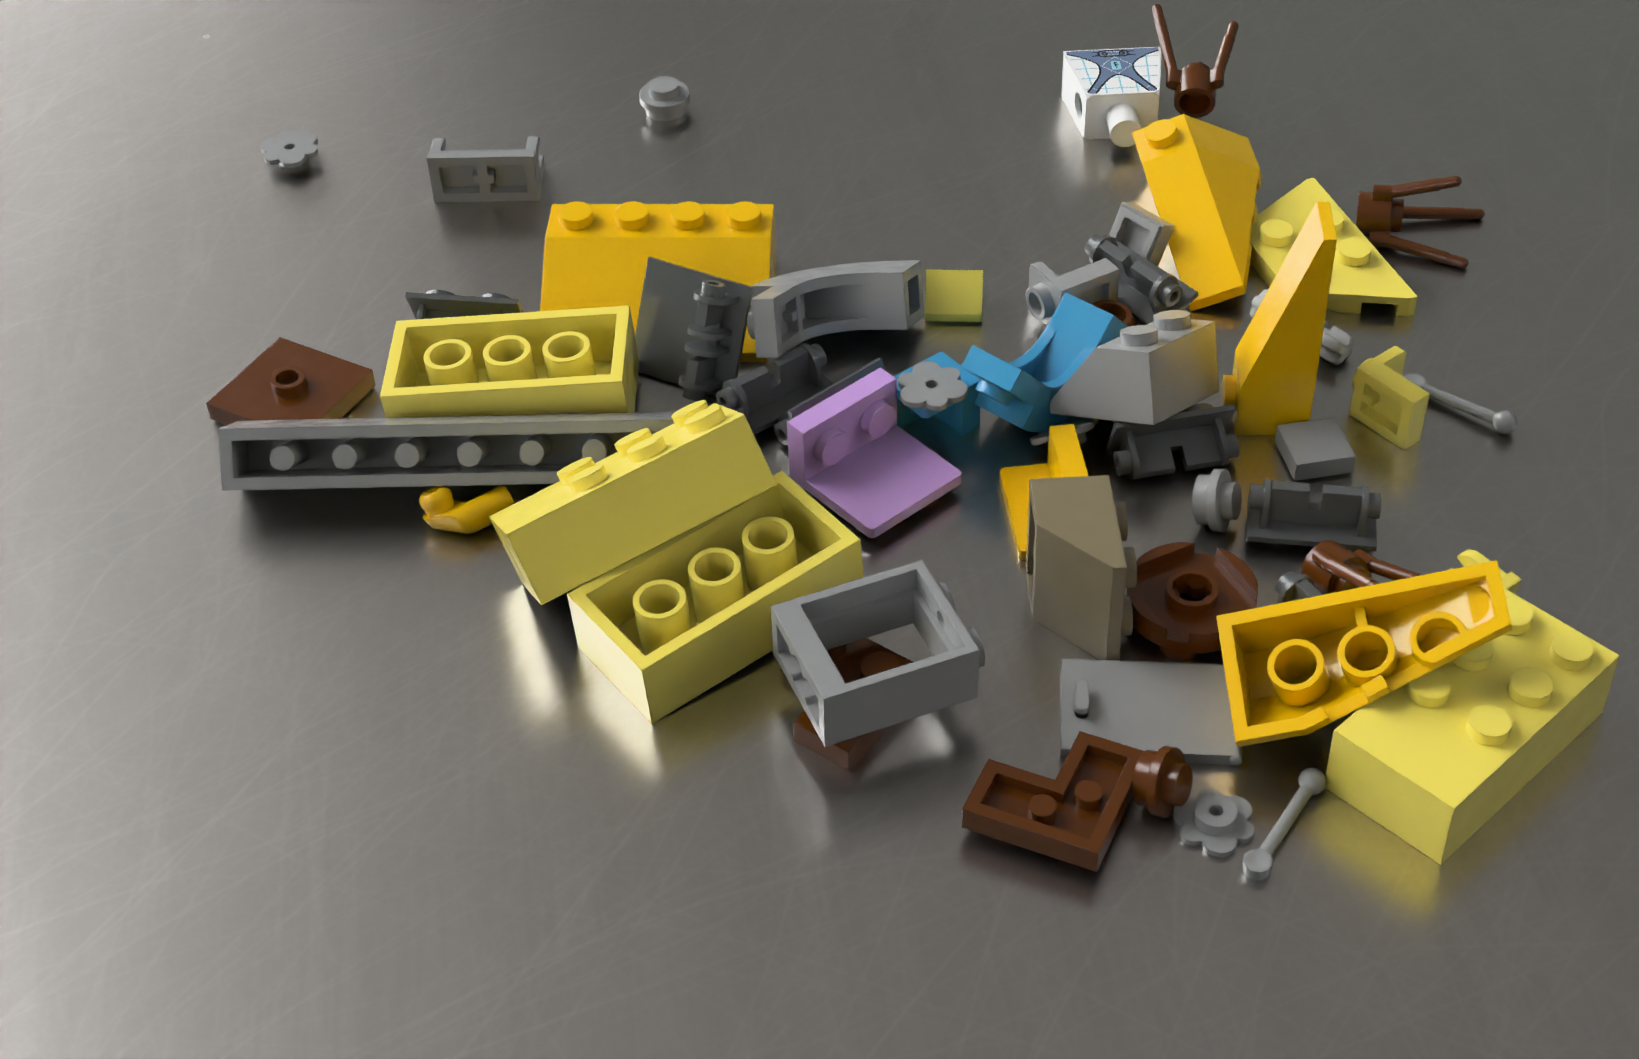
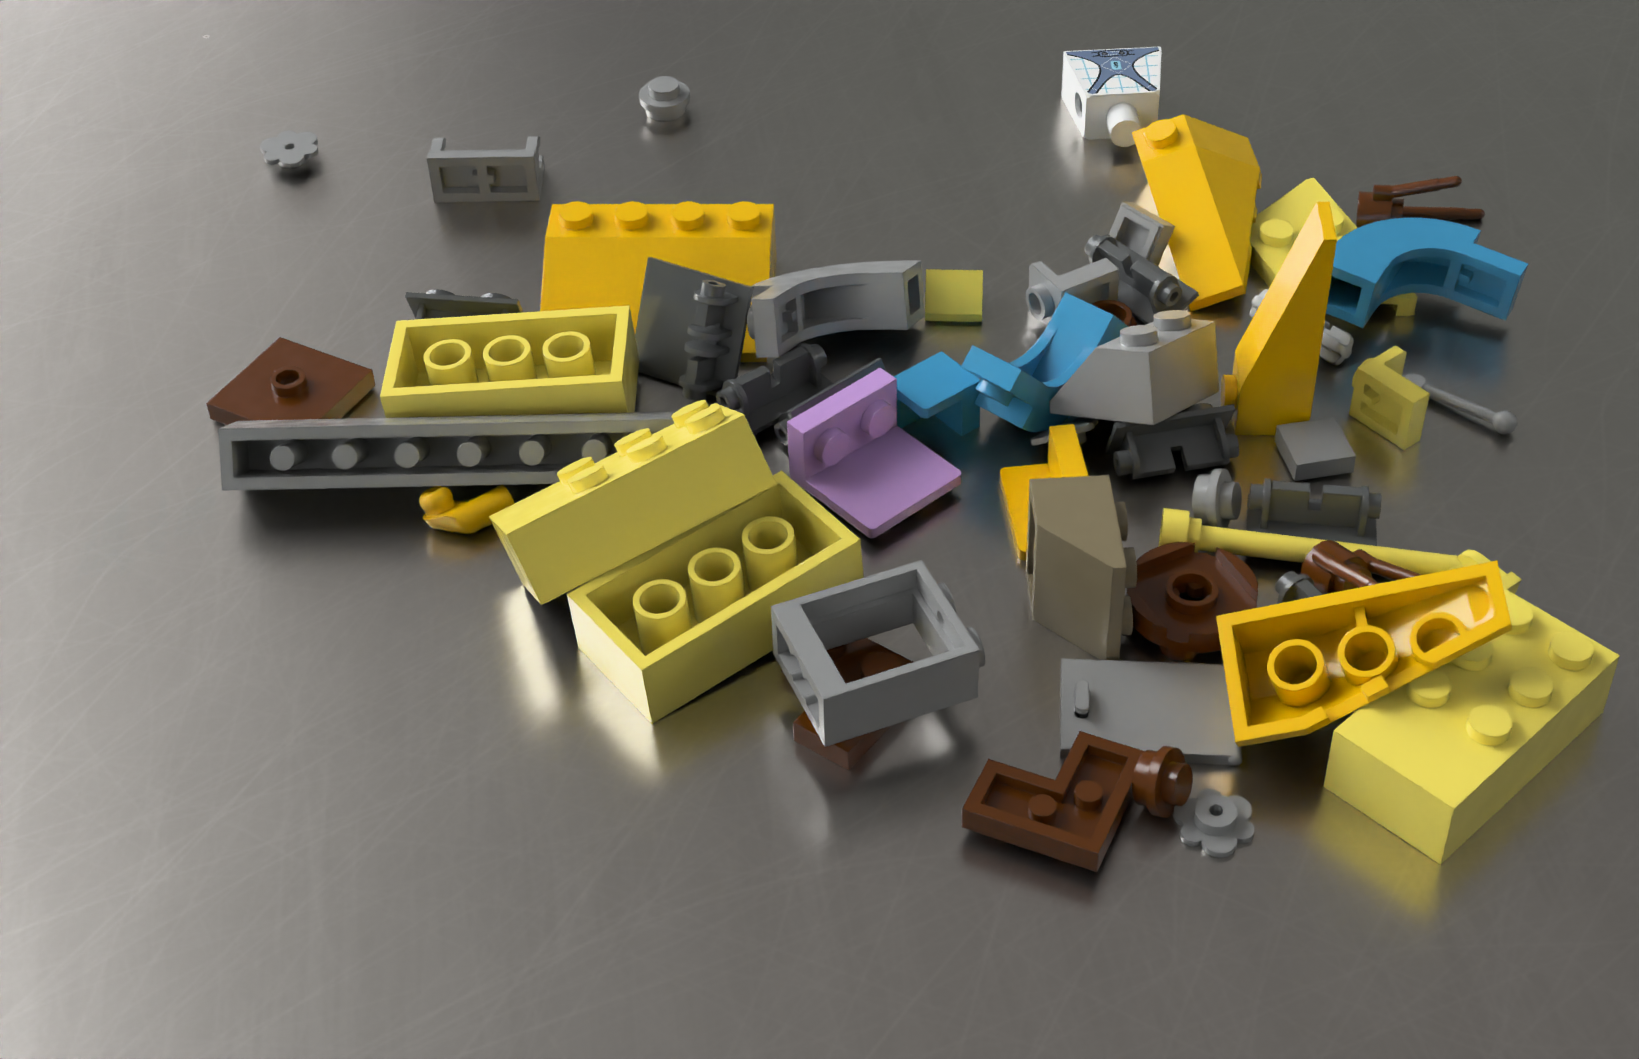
light grey plant [898,361,968,411] -> none
reddish brown plant [1152,4,1239,118] -> none
light grey hinge [1242,768,1327,881] -> none
none -> light yellow piece [1158,508,1464,575]
none -> dark azure arch [1326,218,1528,328]

